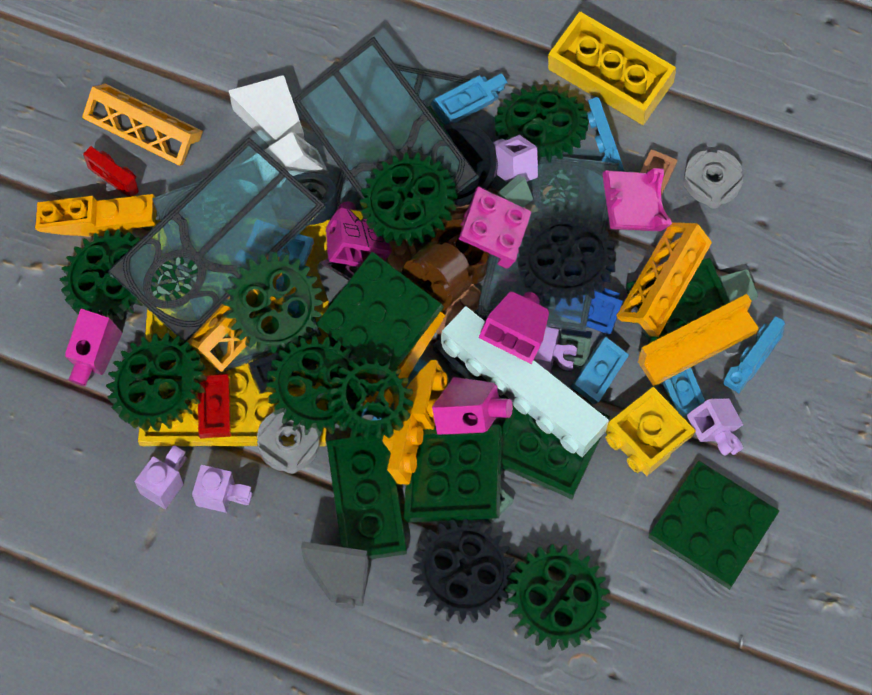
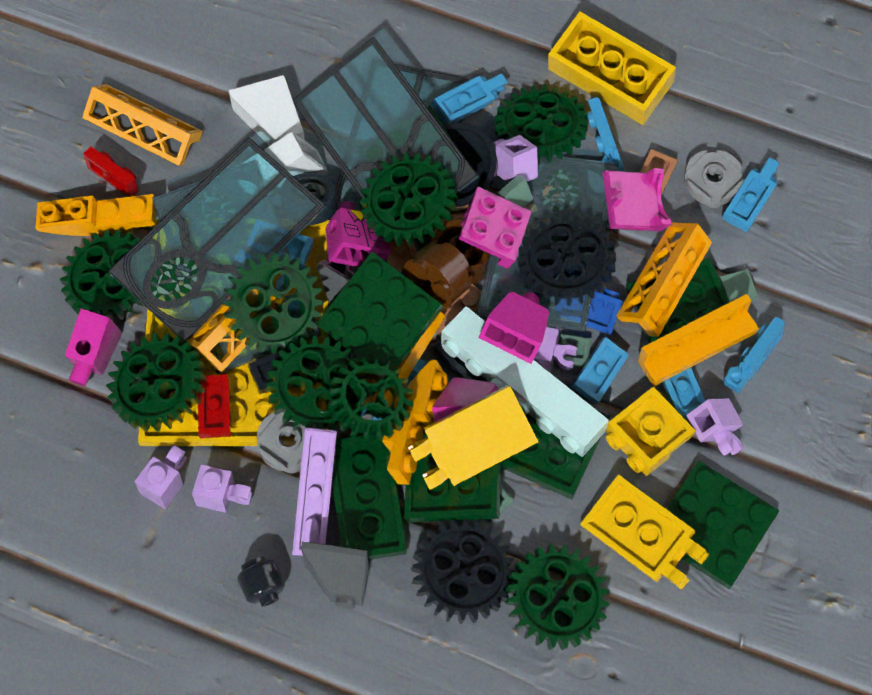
none -> black head [237,556,285,607]
none -> lavender tile [292,427,337,556]
none -> yellow tile [408,384,538,490]
none -> yellow tile [580,475,709,590]
none -> dark azure hinge [722,157,780,233]

